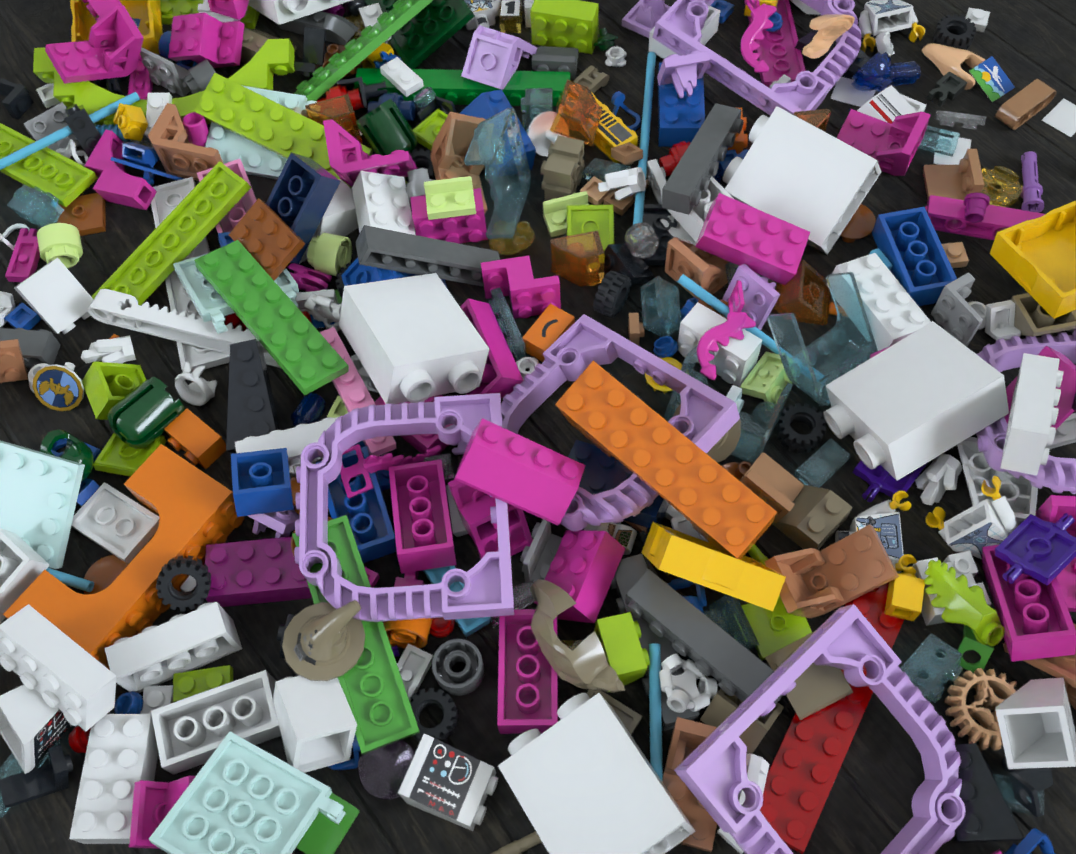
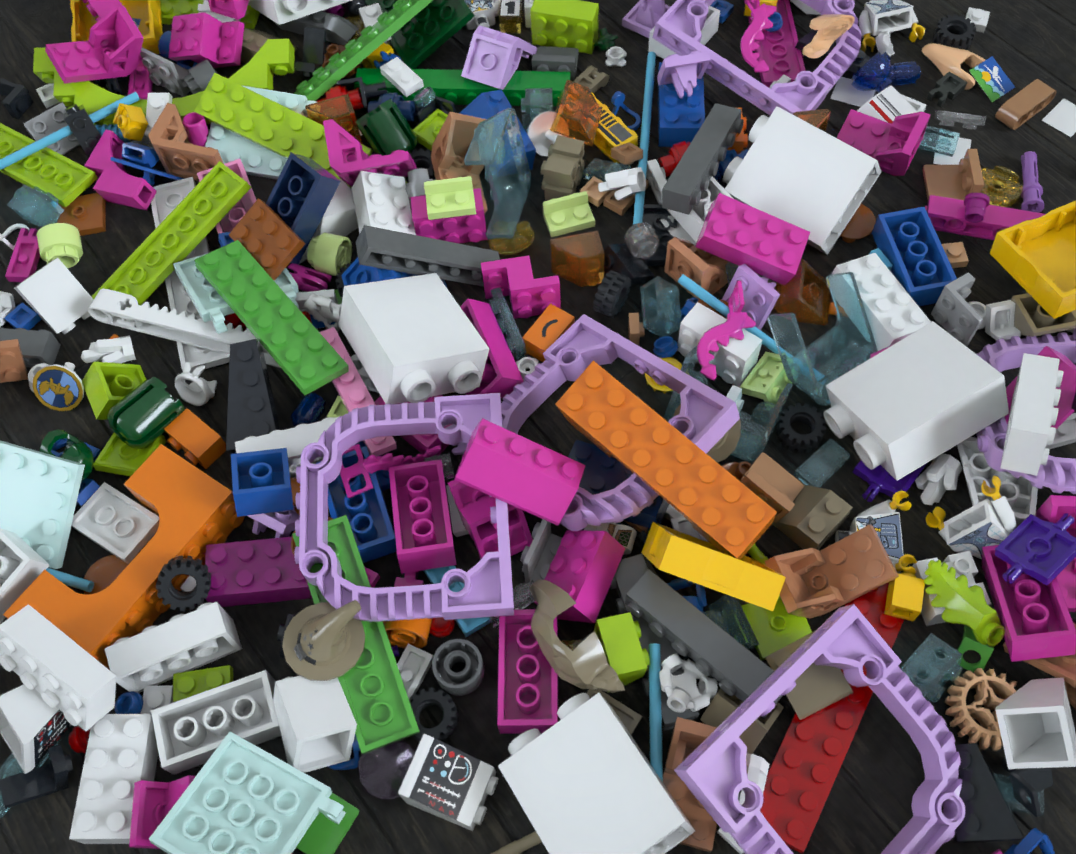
white piece [55,139,89,167] -> none
lime plate [567,205,614,254] -> none

